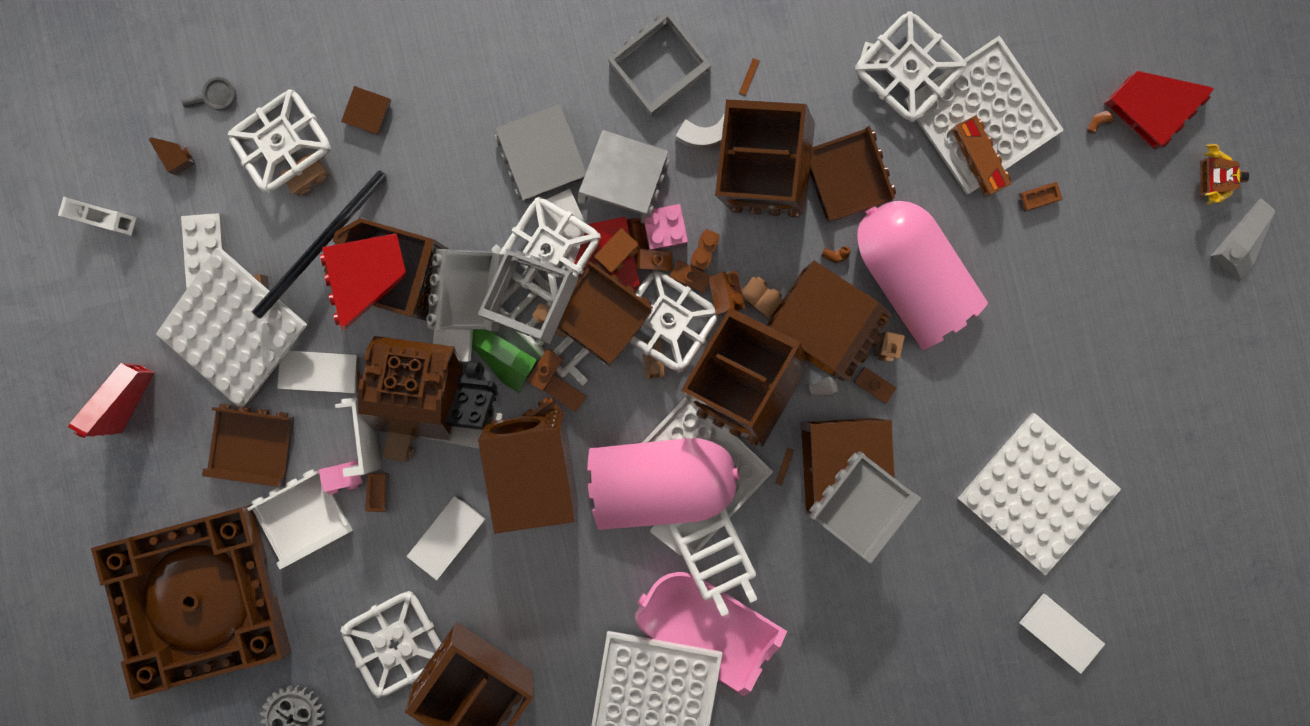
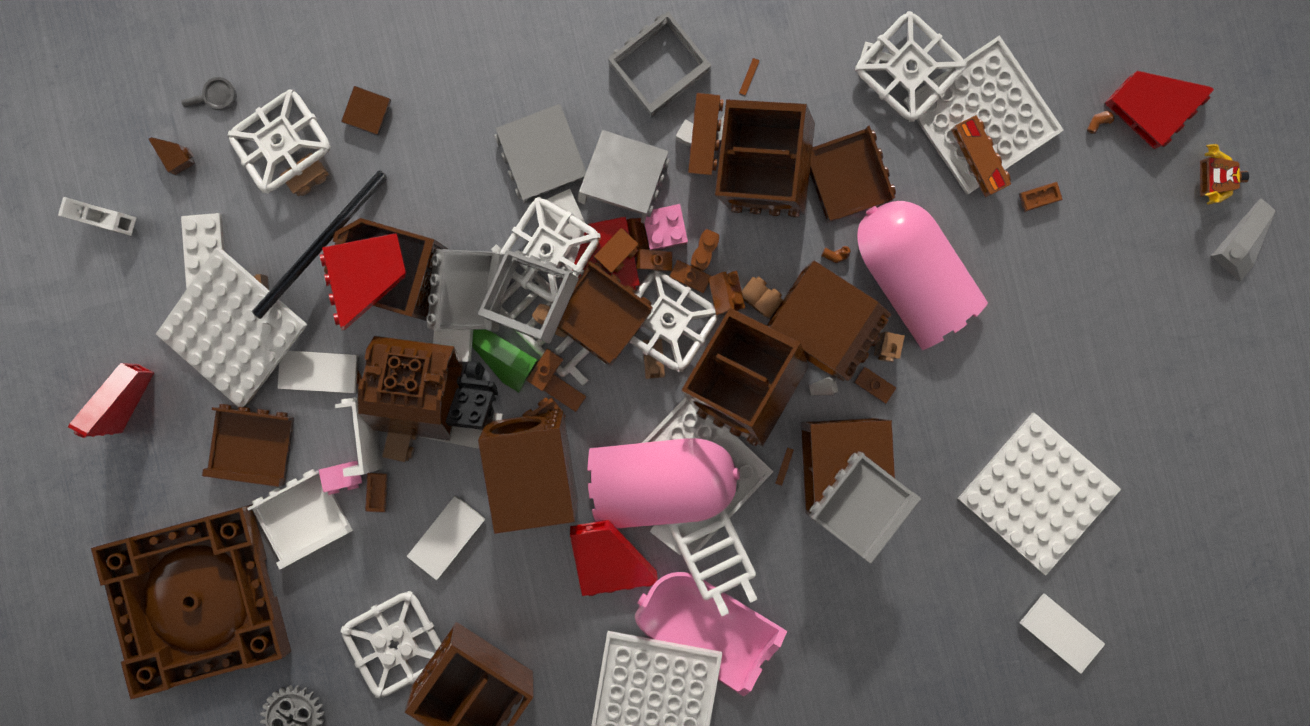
none -> red slope [570,520,658,596]
none -> dark orange wedge [688,93,724,175]

